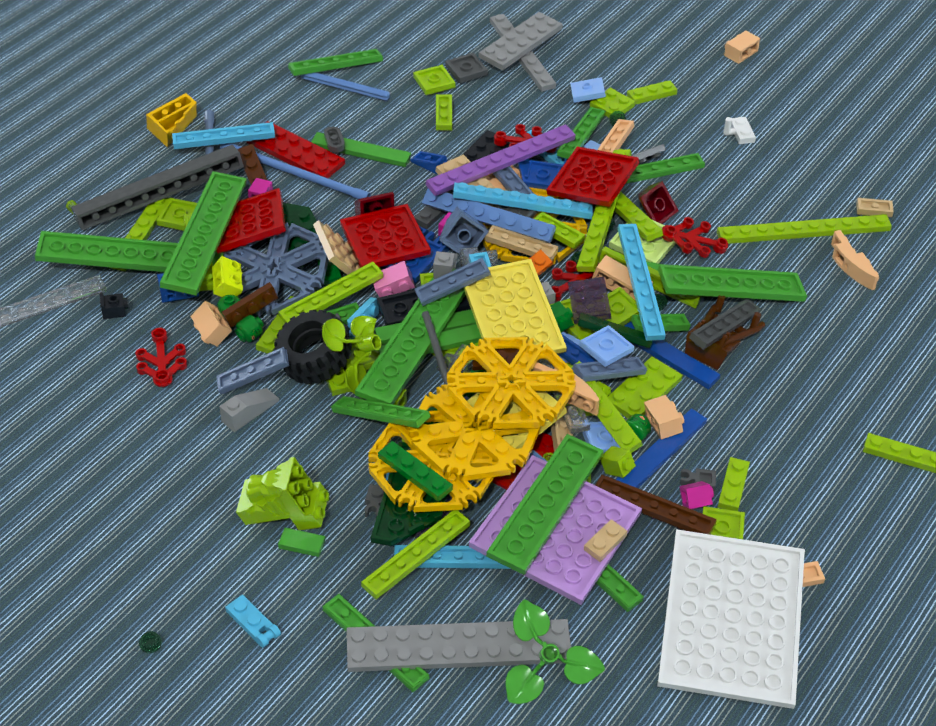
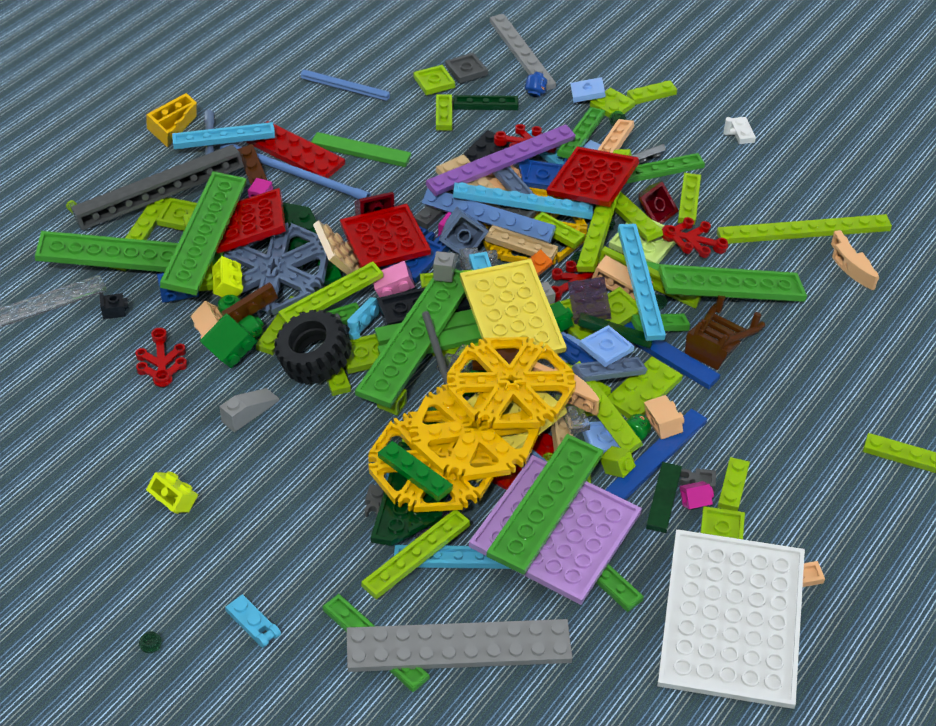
sand blue tile [216,347,289,394] -> none
lime brick [236,457,329,531] -> none
bright green tile [278,528,325,557] -> none
bright green tile [288,49,383,76] -> none
lime plant [322,316,382,399] -> none
dark grey plate [324,126,345,153] -> none
bright green tile [331,396,431,428] -> none
blue slope [411,151,447,174] -> none
sand blue tile [414,258,491,306] -> none
light grey plate [479,12,563,70] -> none
bright green plant [505,599,605,704] -> none
tan plate [584,519,628,562] -> none
reddish brown plate [595,474,717,535] -> none
dark grey plate [689,298,762,350] -> none
light nougat brick [724,30,760,64] -> none
tan plate [856,198,894,217] -> none
none -> neon yellow brick [146,471,198,514]
none -> green slope [200,313,258,368]
none -> dark green tile [454,95,518,110]
none -> blue head [525,72,547,97]
none -> dark green tile [646,462,682,533]
none -> lime plate [678,173,701,225]

